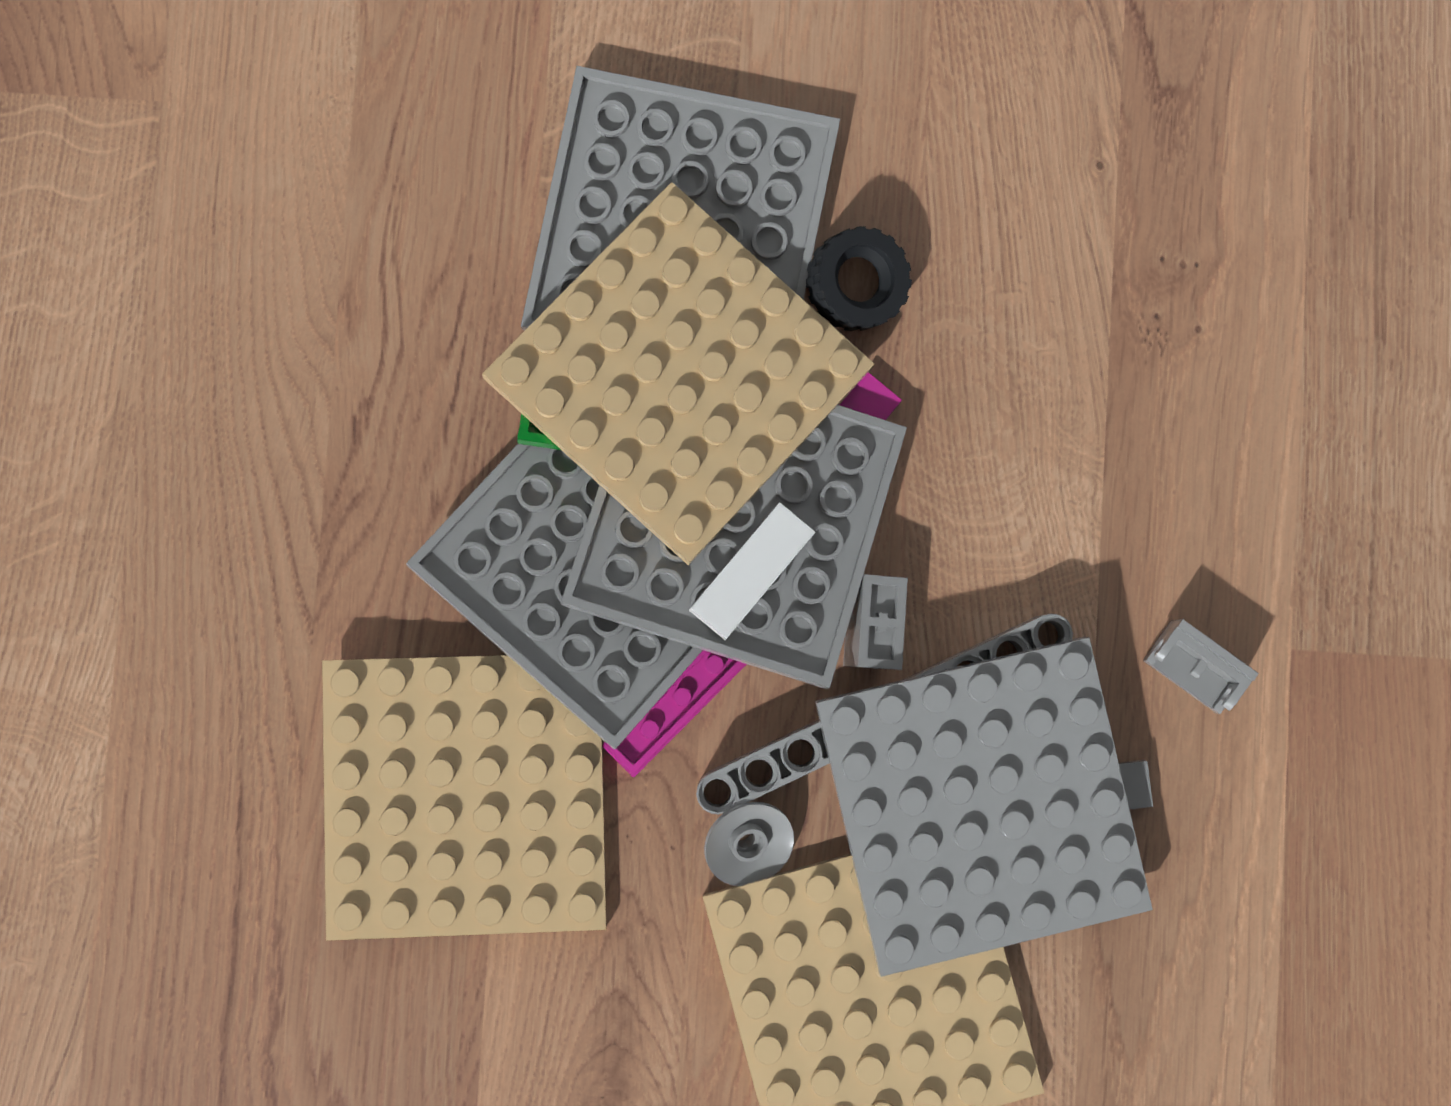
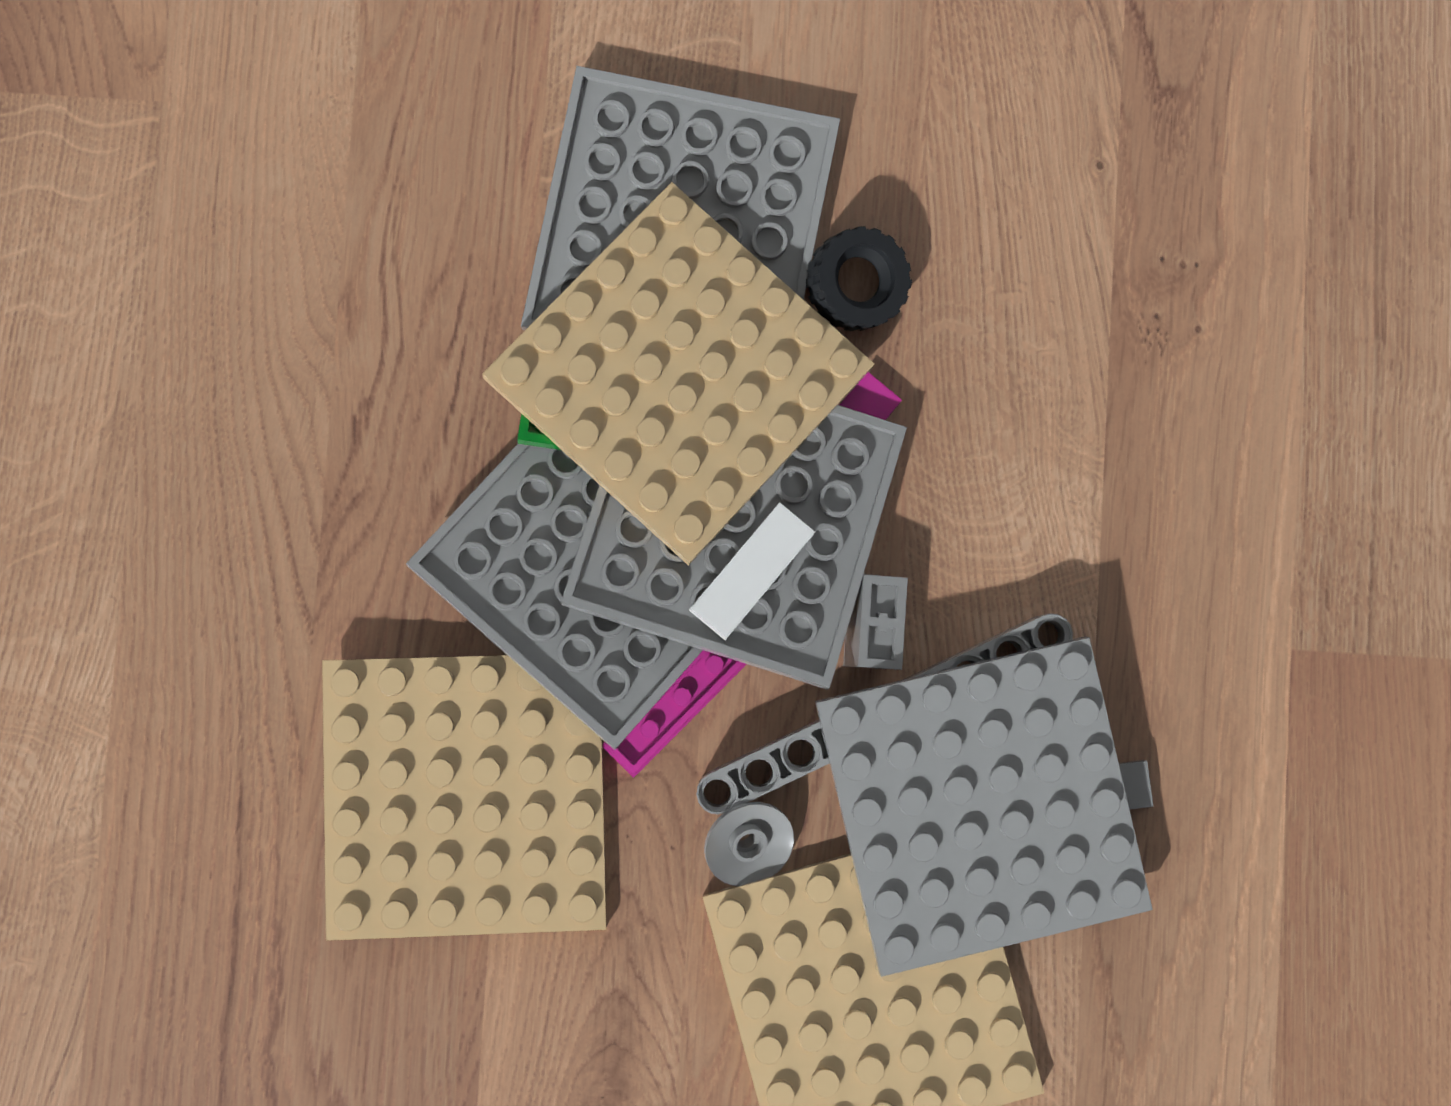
light grey hinge [1143,619,1259,714] -> none

